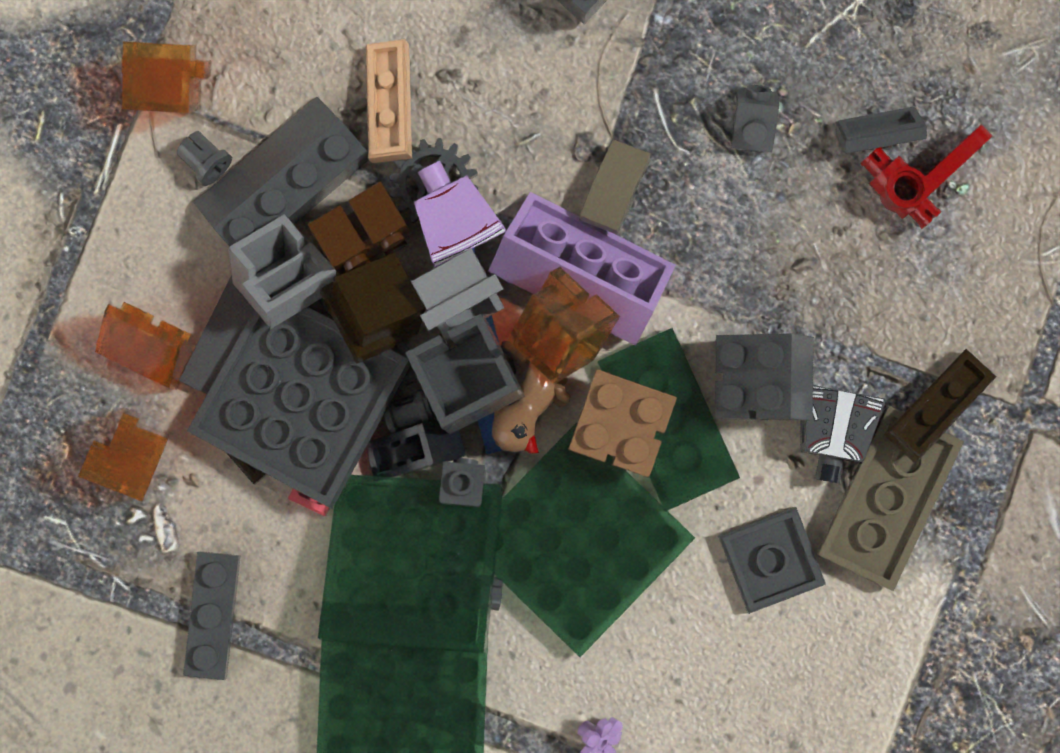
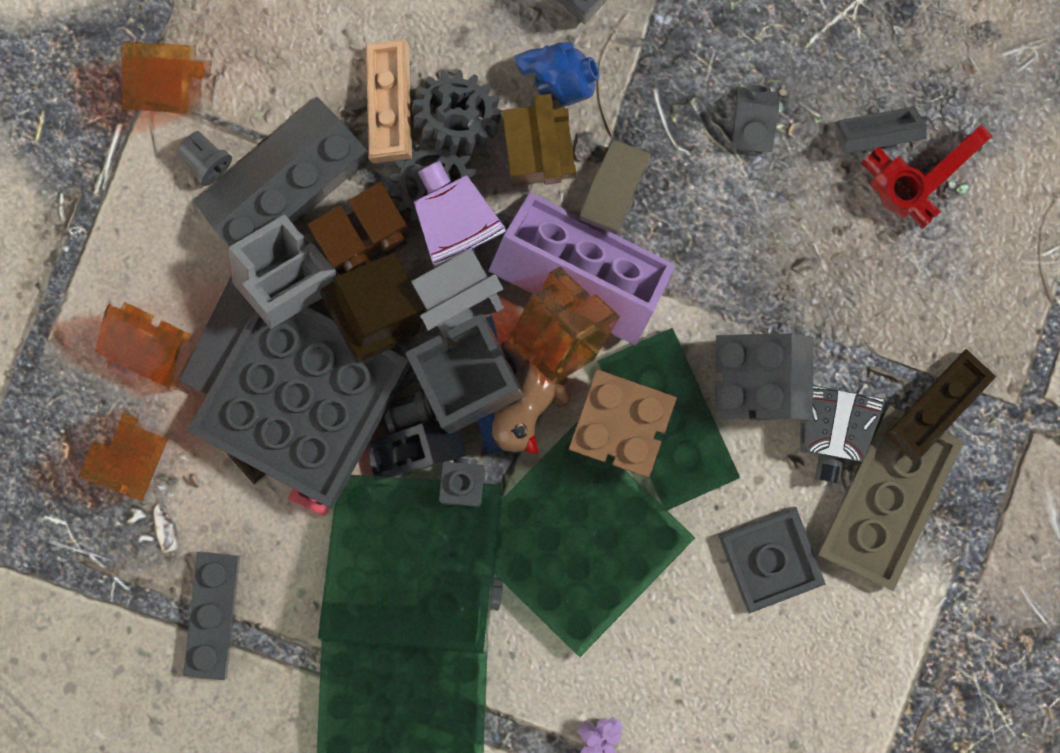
none -> dark grey gear [411,70,502,155]
none -> pearl gold plate [502,94,576,186]
none -> blue head [514,42,600,106]

